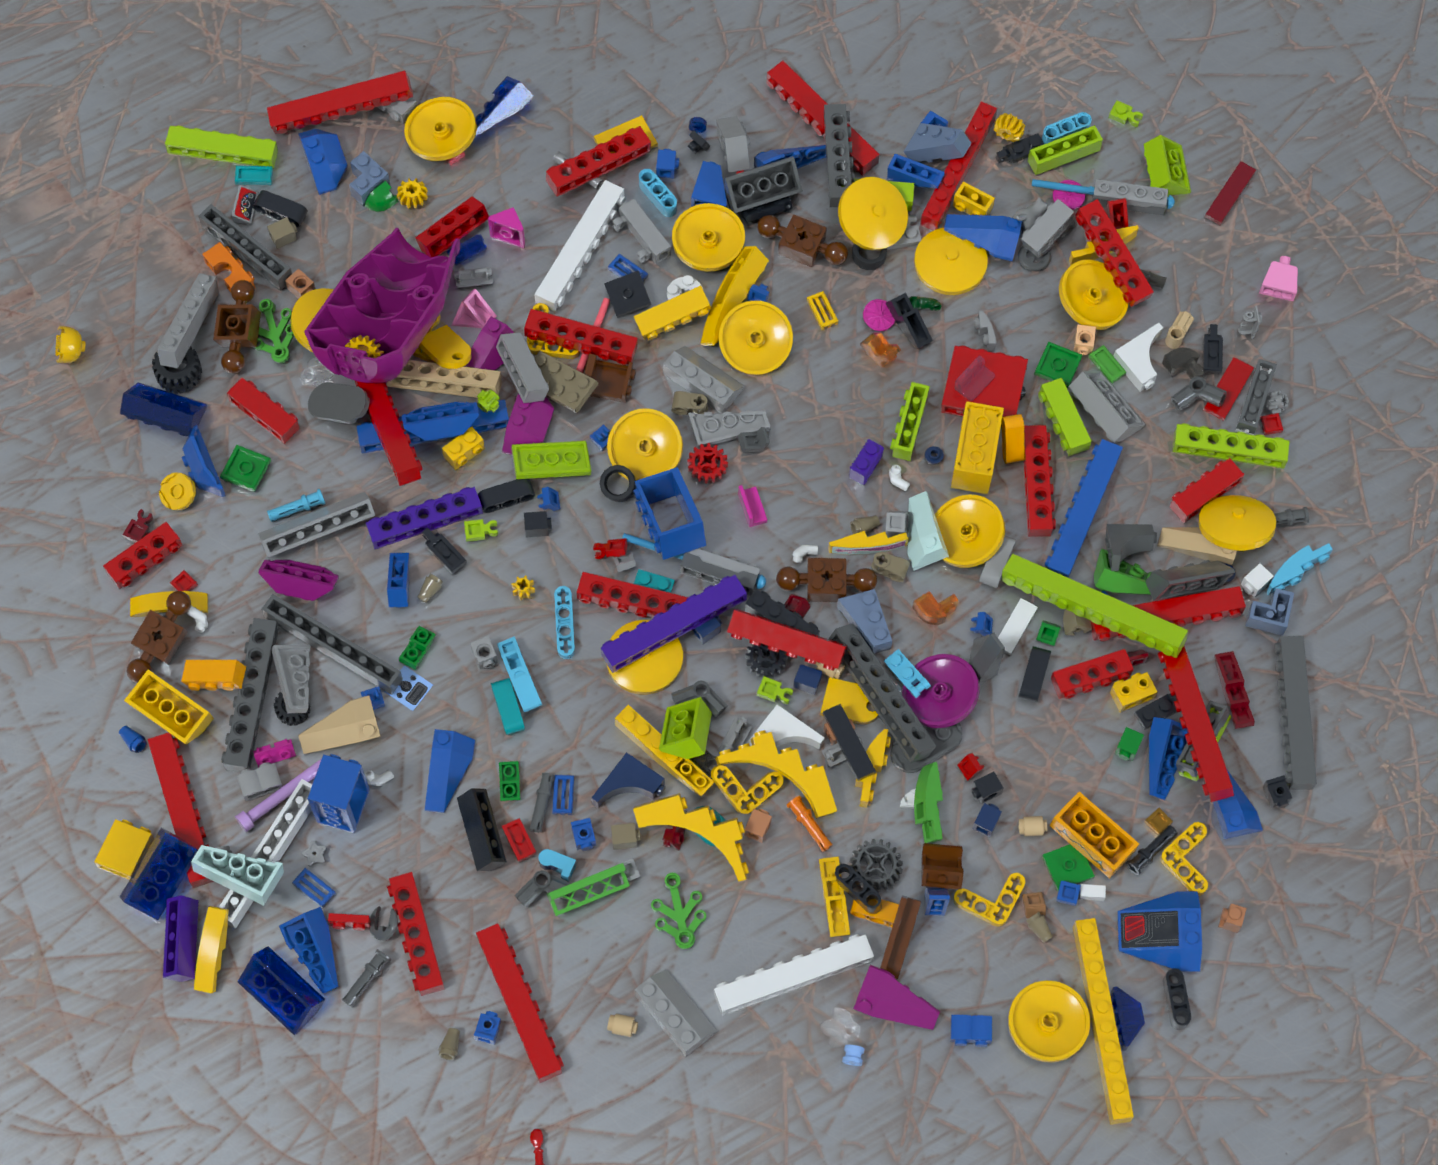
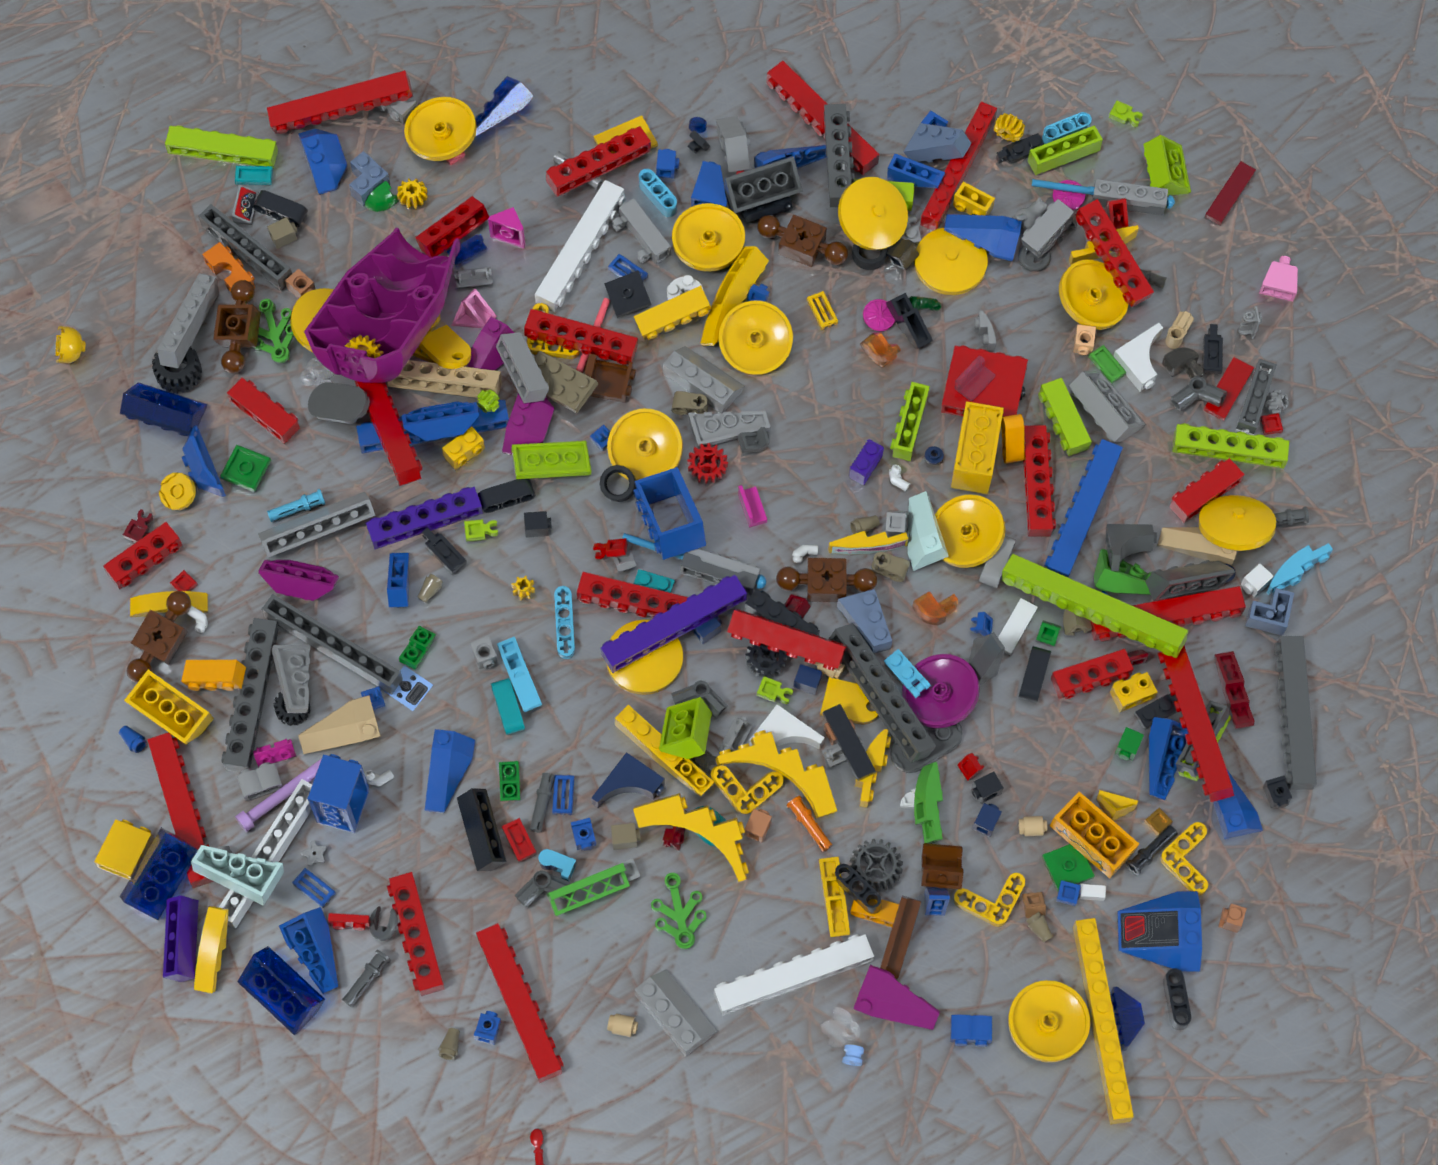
blue tile [537,487,560,511] -> none
green plate [1034,341,1083,388] -> none
none -> black brick [886,238,919,270]
none -> yellow slope [1096,790,1138,821]

